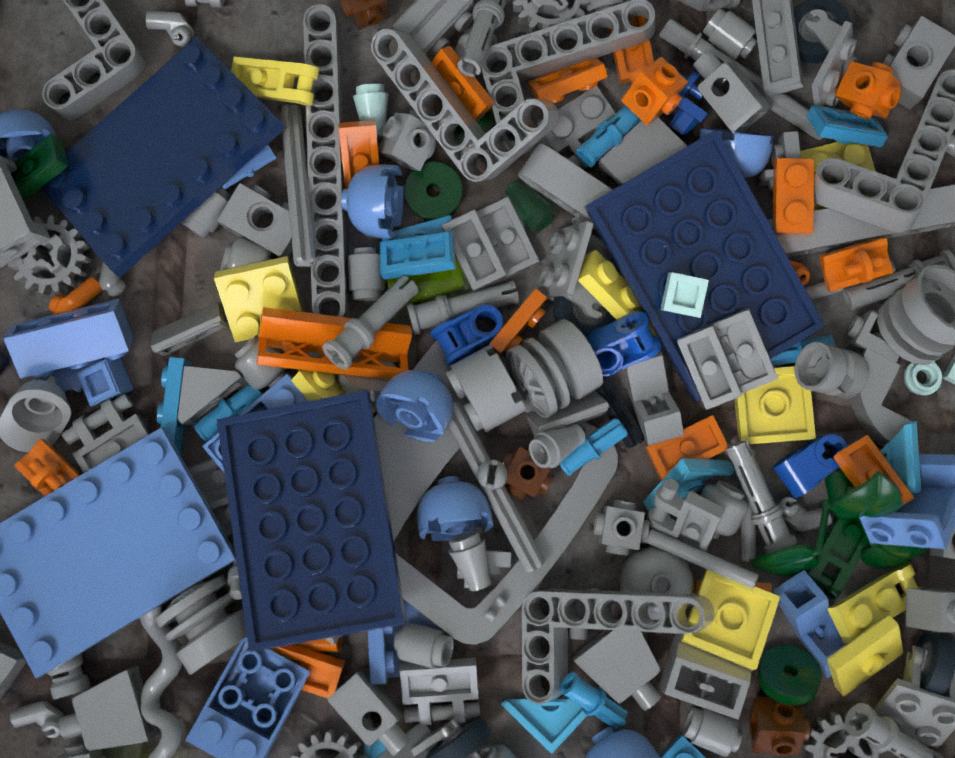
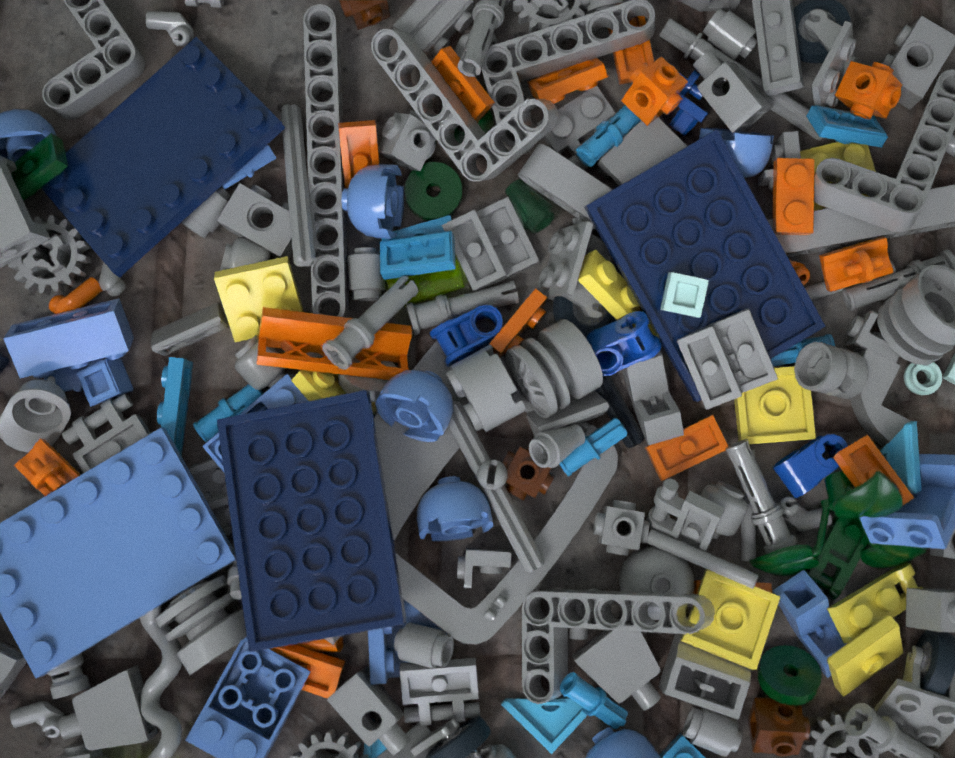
light grey slope [177,366,246,426] -> none
light yellow plate [231,57,320,106] -> none
light aqua cone [353,84,389,138] -> none
light grey cone [448,531,491,591] -> none
medium azure tile [643,458,735,512] -> none

